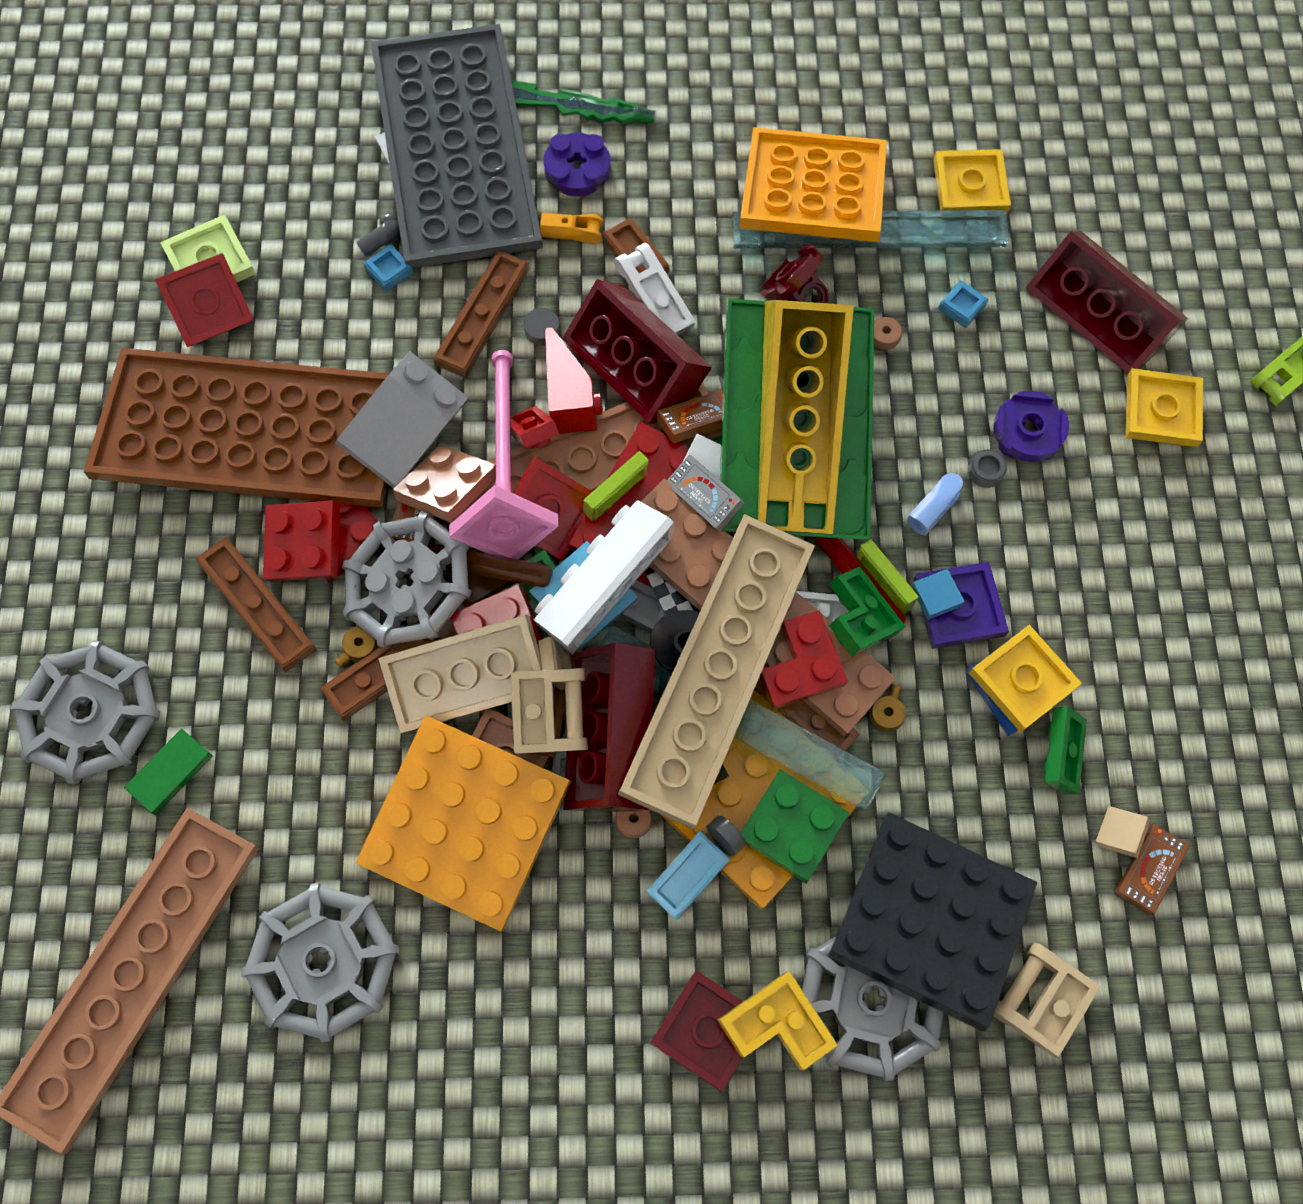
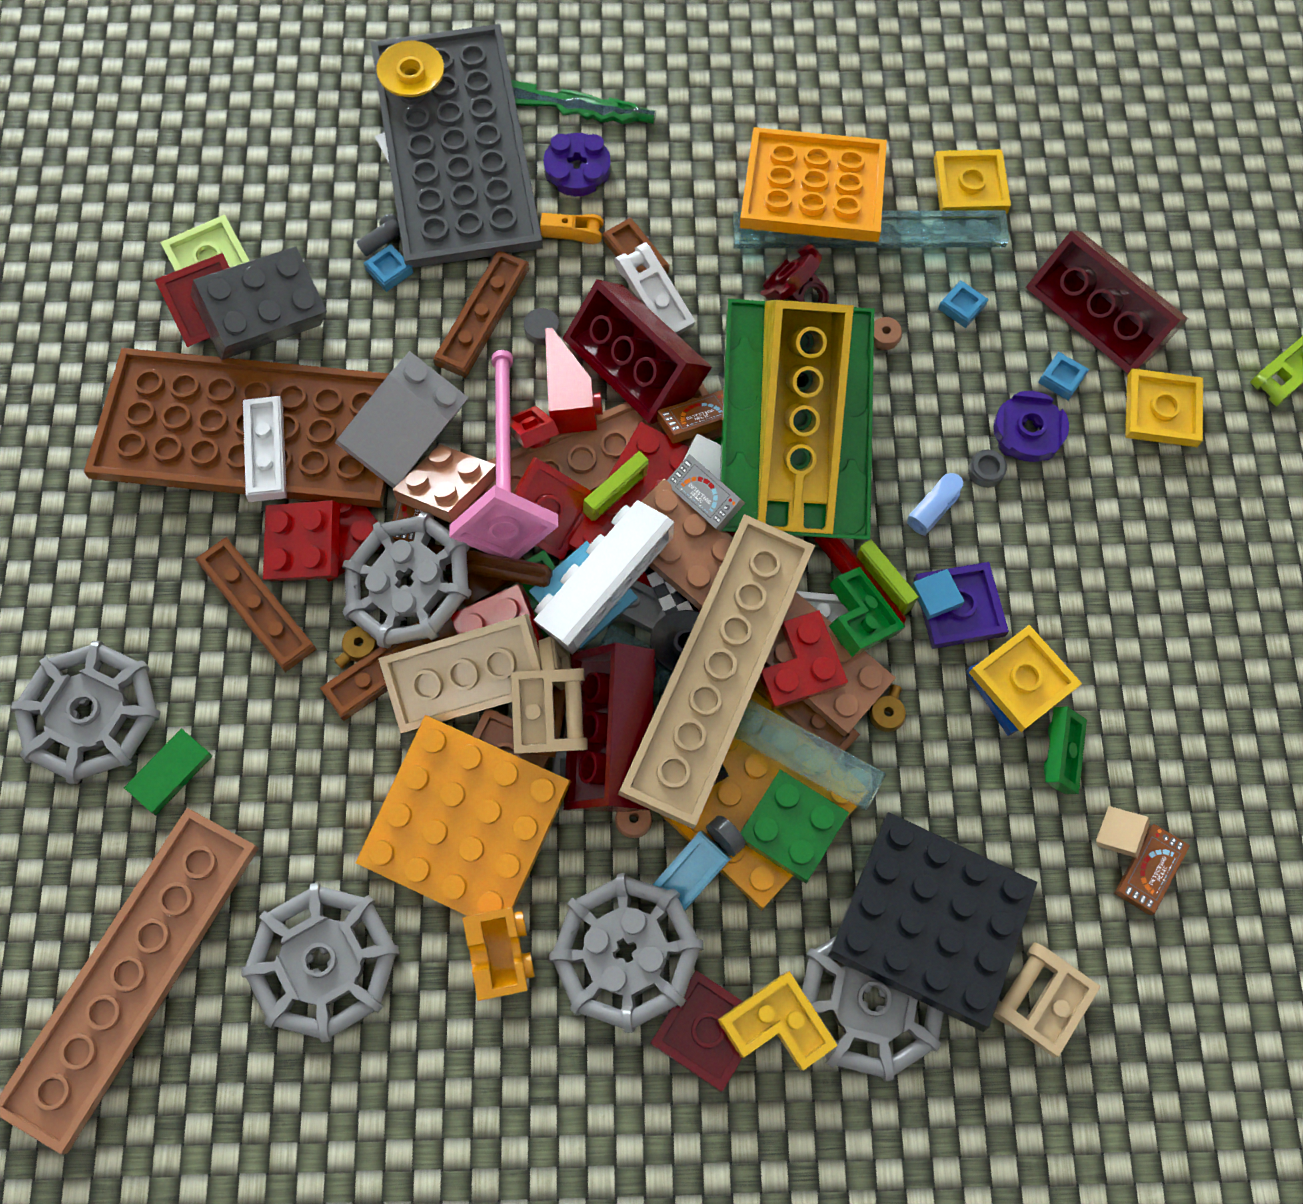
none -> dark grey piece [190,246,327,360]
none -> white tile [243,396,287,502]
none -> yellow dish [377,41,444,97]
none -> light orange cylinder [462,907,535,1001]
none -> light grey plate [549,873,704,1033]
none -> dark azure tile [1038,351,1089,401]

